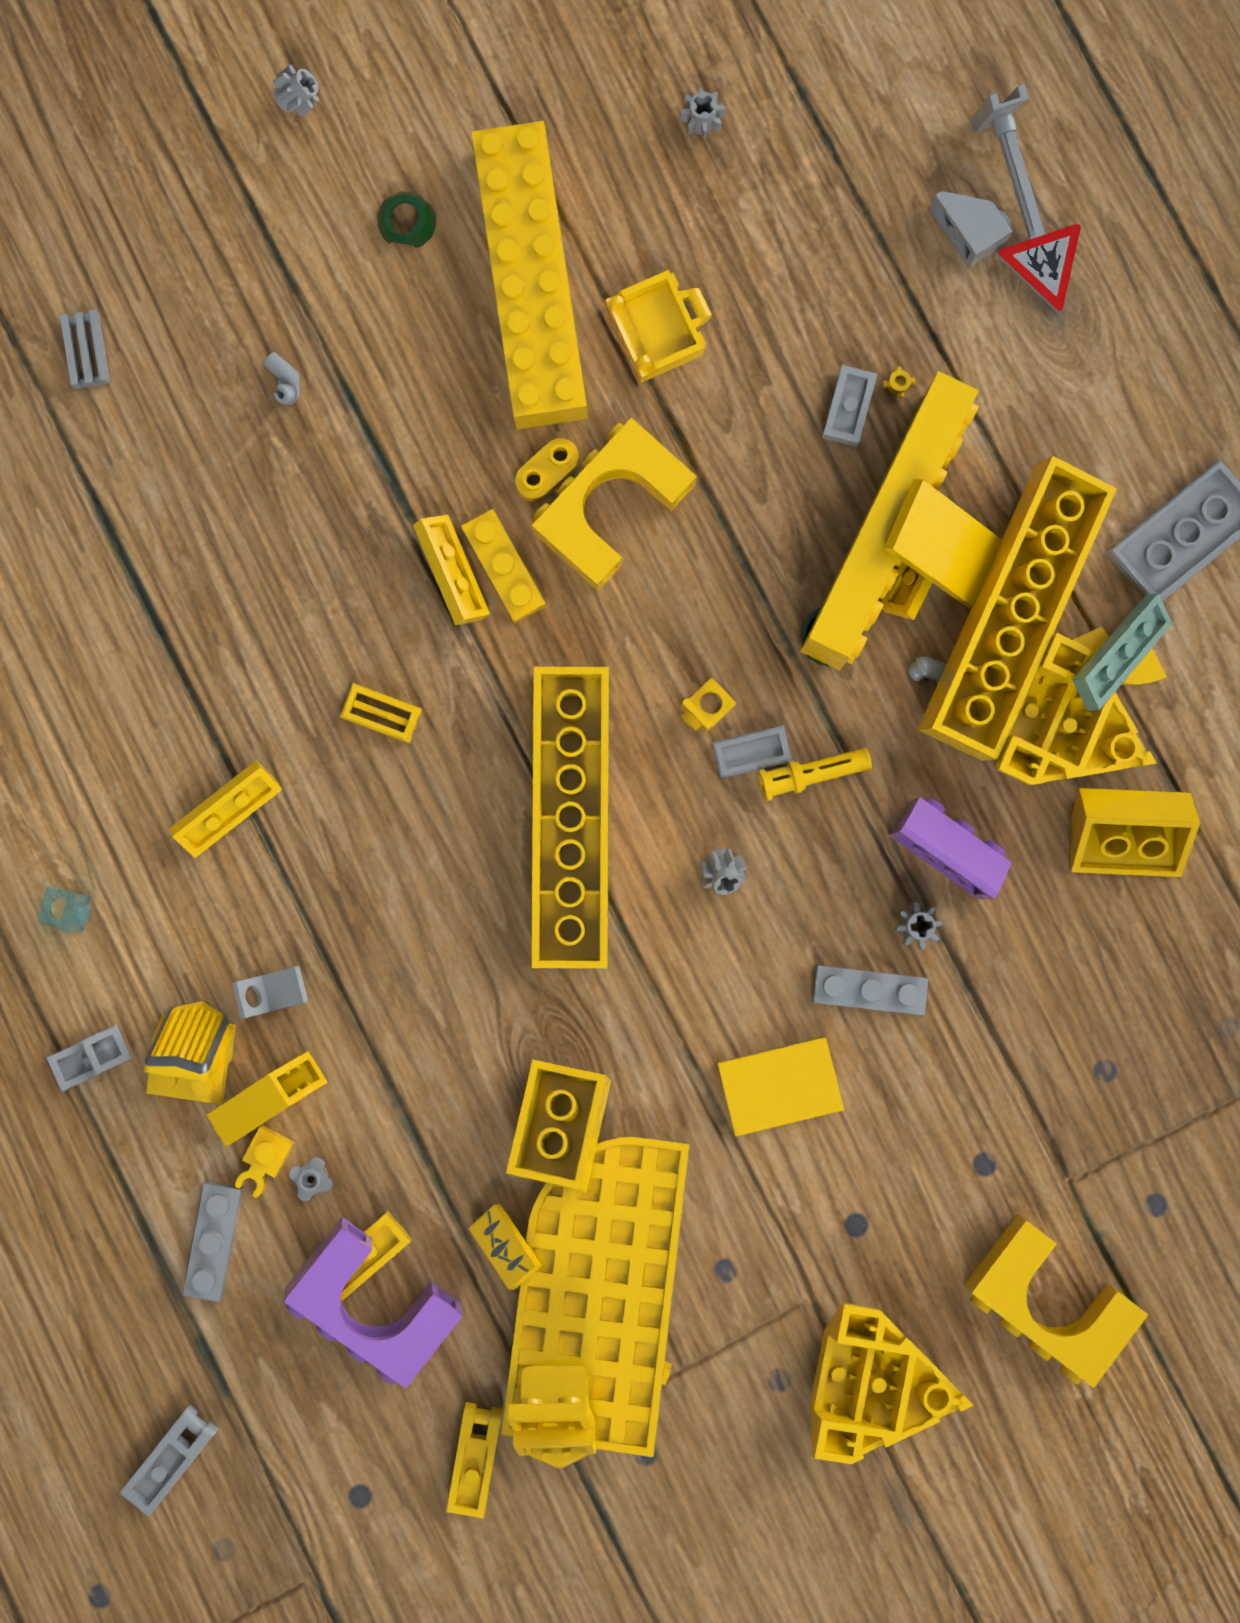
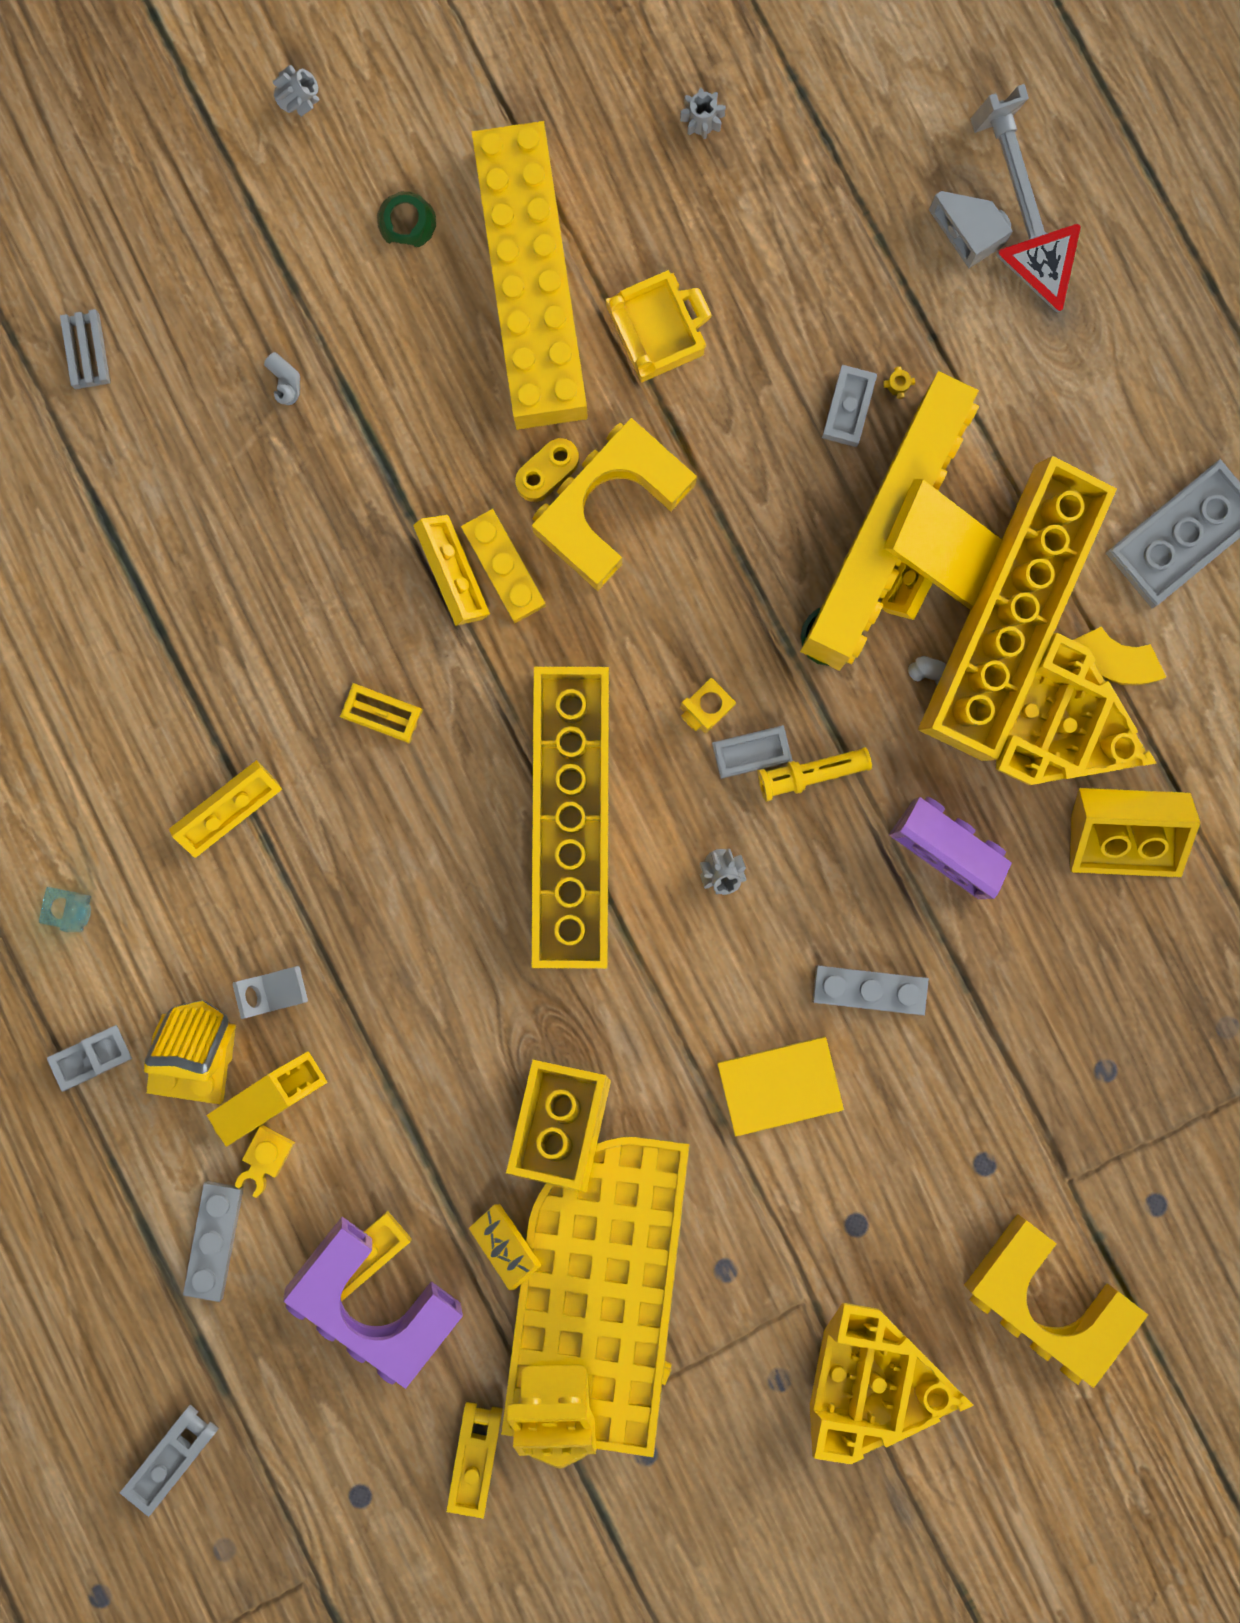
light grey plate [289,1157,333,1201] -> none
light grey gear [894,903,943,949] -> none
sand green plate [1072,593,1172,711] -> none

